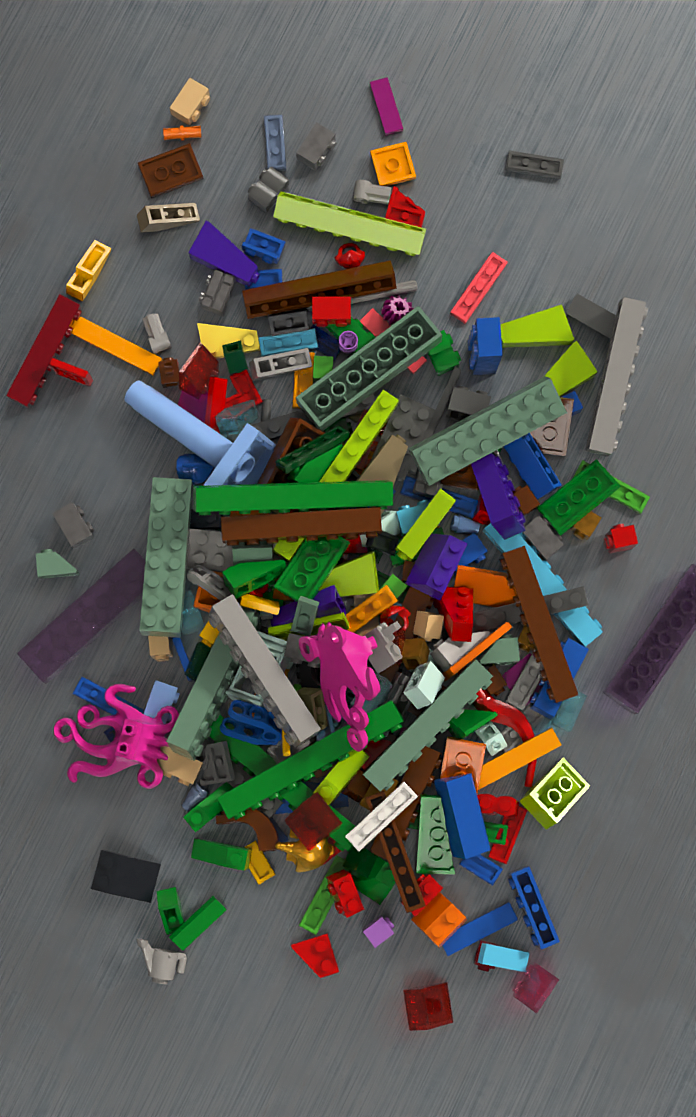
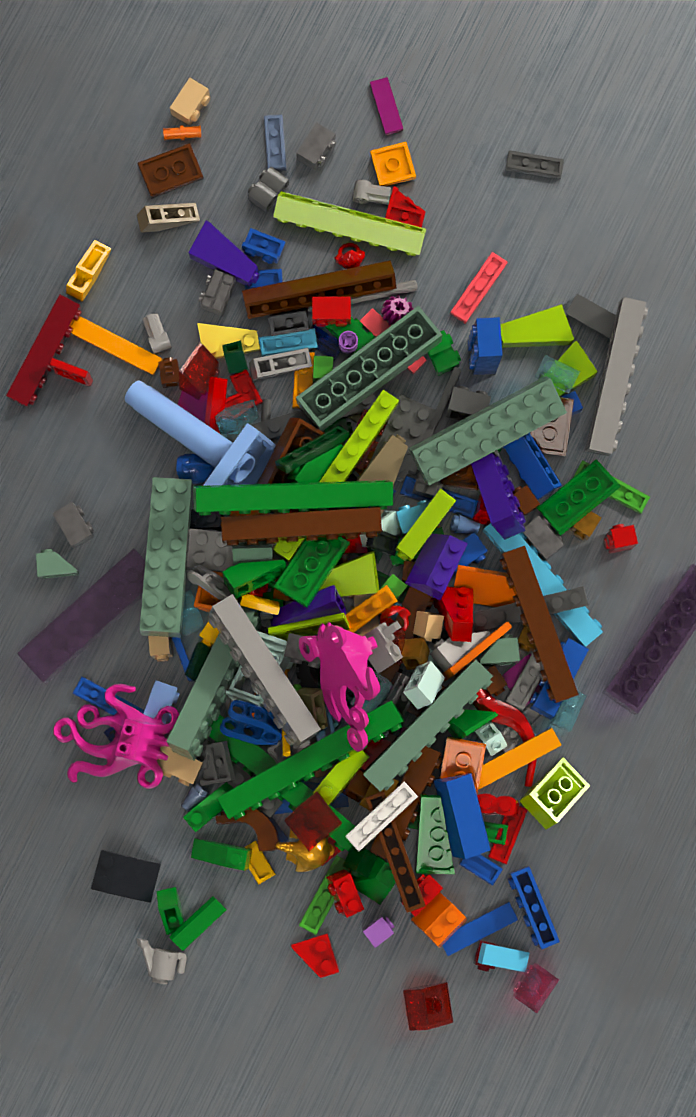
sand green plate [291,596,320,636] -> none
none -> clear light blue brick [535,355,580,394]

